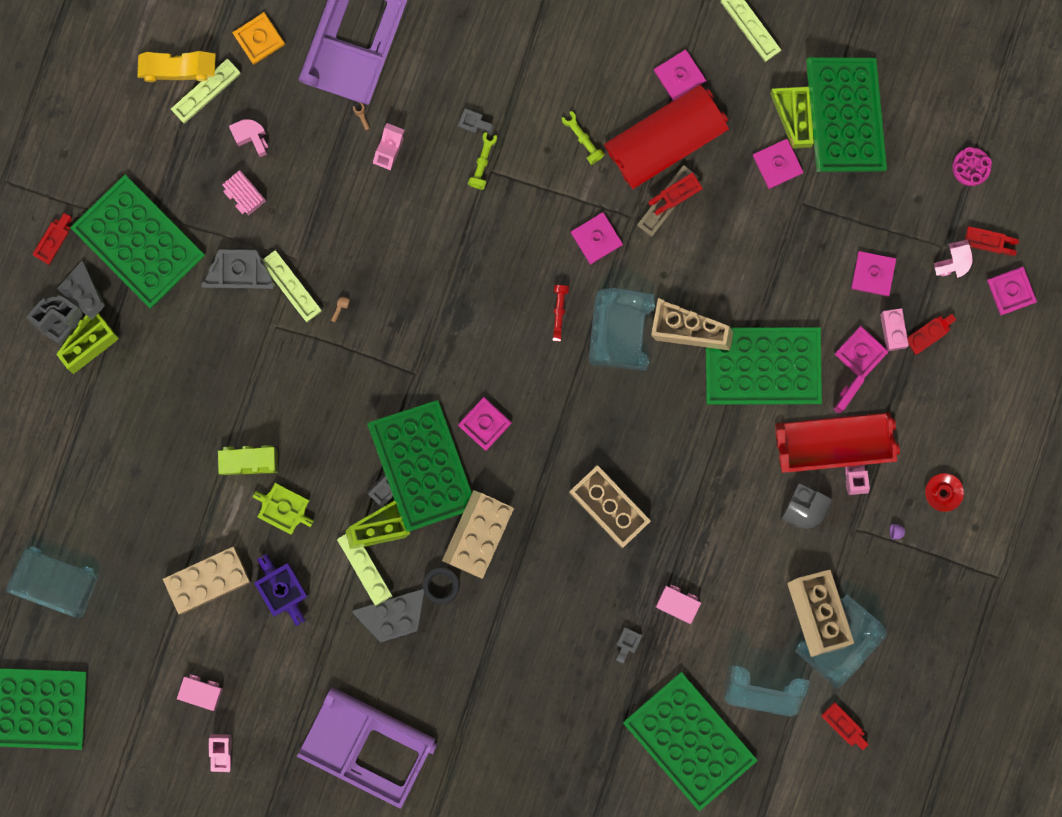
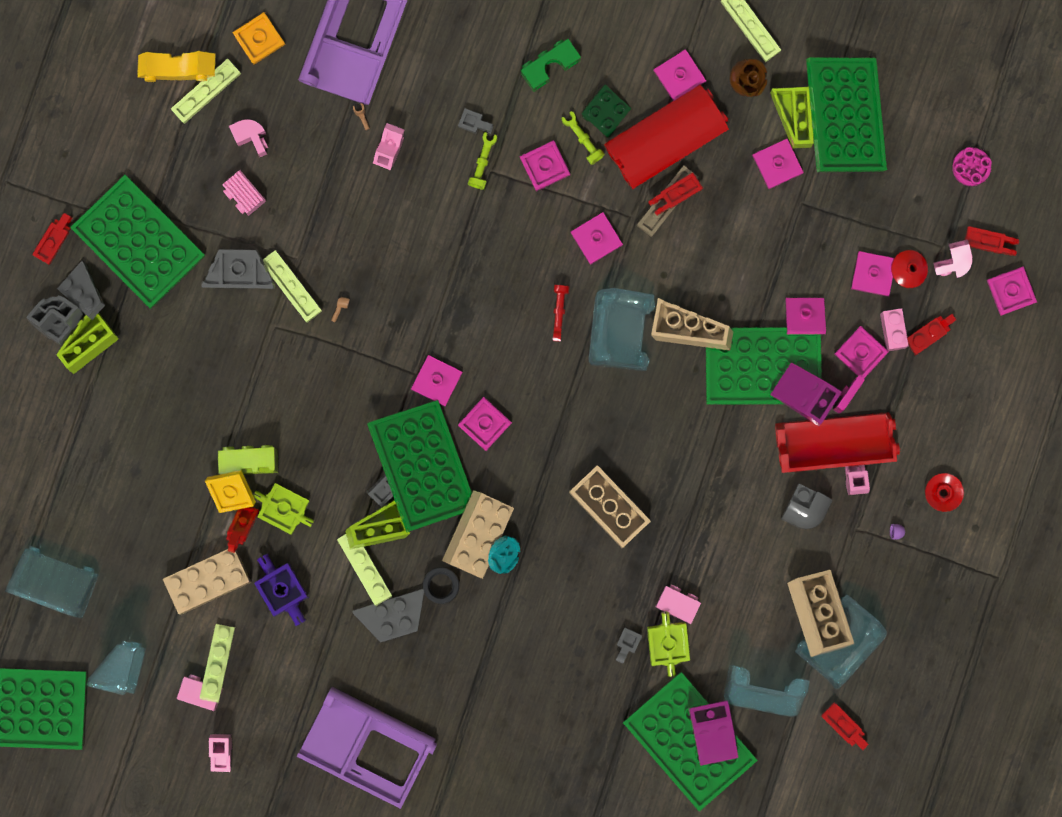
none -> clear light blue windscreen [87,641,146,695]
none -> yellowish green plate [200,624,235,703]
none -> yellow plate [205,470,256,513]
none -> red hinge [226,507,259,553]
none -> dark pink plate [411,355,463,407]
none -> teal tile [488,536,520,574]
none -> dark pink plate [520,140,570,191]
none -> green arch [521,39,581,92]
none -> dark green hinge [581,84,631,138]
none -> lime plate [647,611,690,677]
none -> magenta slope [688,700,738,766]
none -> reddish brown cylinder [729,59,767,97]
none -> magenta slope [770,363,842,426]
none -> dark pink plate [785,298,826,334]
none -> red dish [891,250,928,288]

